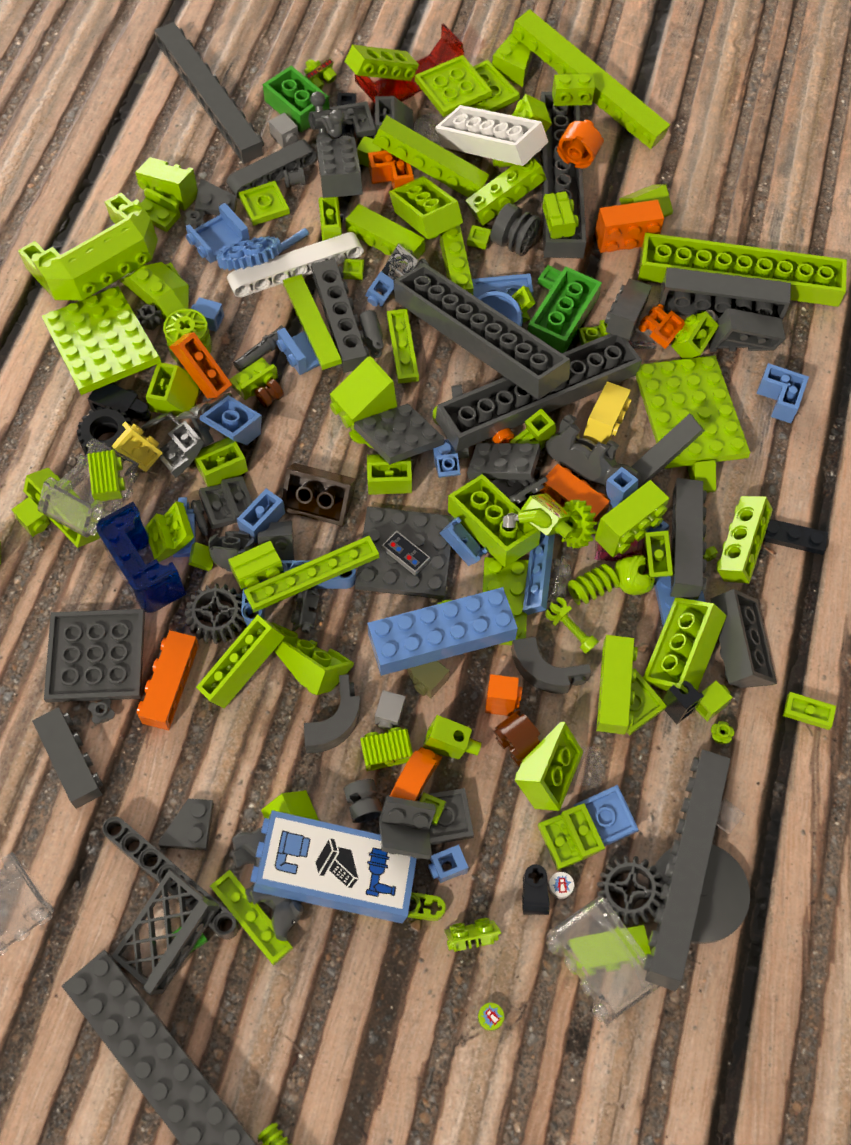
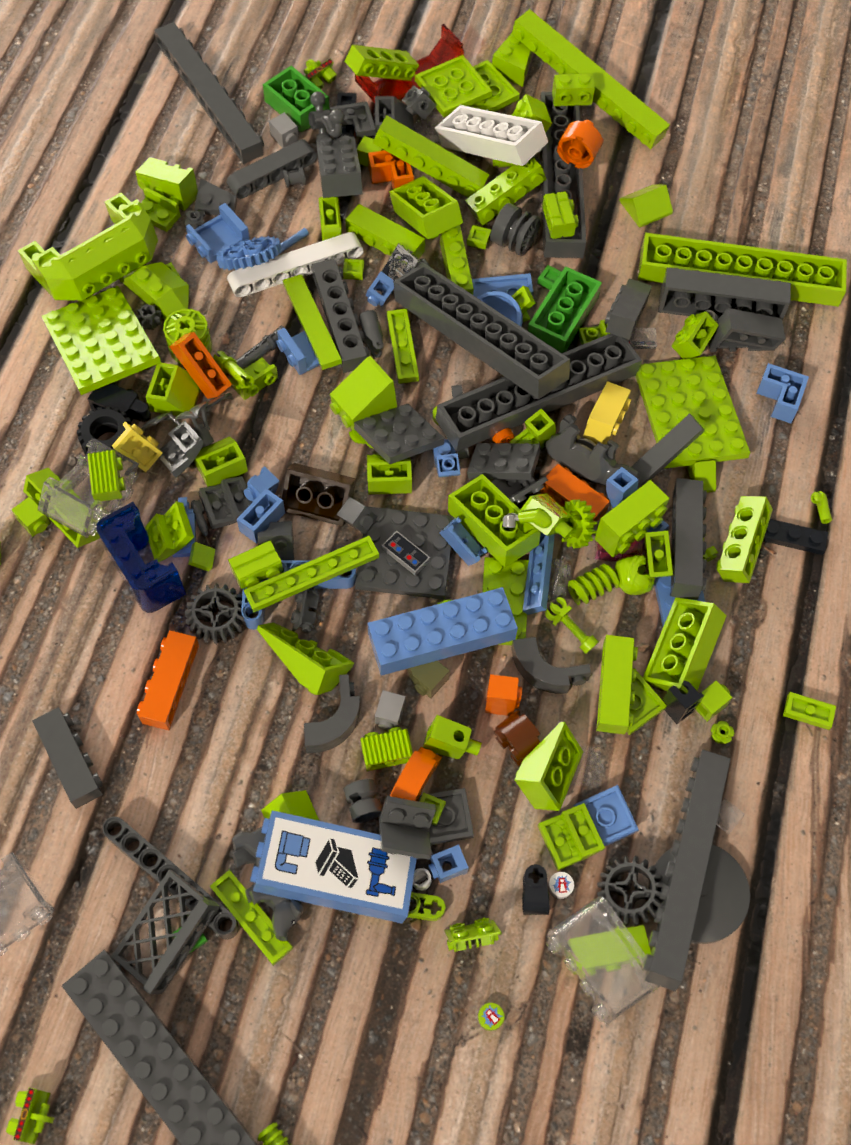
dark grey plate [44,609,145,702] -> none
dark grey plate [88,698,115,724] -> none
dark grey wing [158,798,214,851] -> none
medium blue brick [191,297,224,332] -> none
lime brick [196,614,286,709] -> none
medium blue slope [200,395,262,445] -> none
dark grey cylinder [208,531,254,572] -> none
lime plate [239,181,290,226] -> none
reddish brown wheel [254,379,284,408] -> none
orange brick [594,200,664,253] -> none
orange plate [638,304,685,349] -> none
dark grey slope [710,589,777,688] -> none
none -> lime hips [6,1088,54,1144]
none -> lime pin [213,351,254,388]
none -> medium blue brick [244,466,280,502]
none -> dark grey brick [337,497,378,534]
none -> dark grey brick [402,85,436,120]
none -> white hinge [413,868,432,891]
none -> lime arm [811,491,832,524]

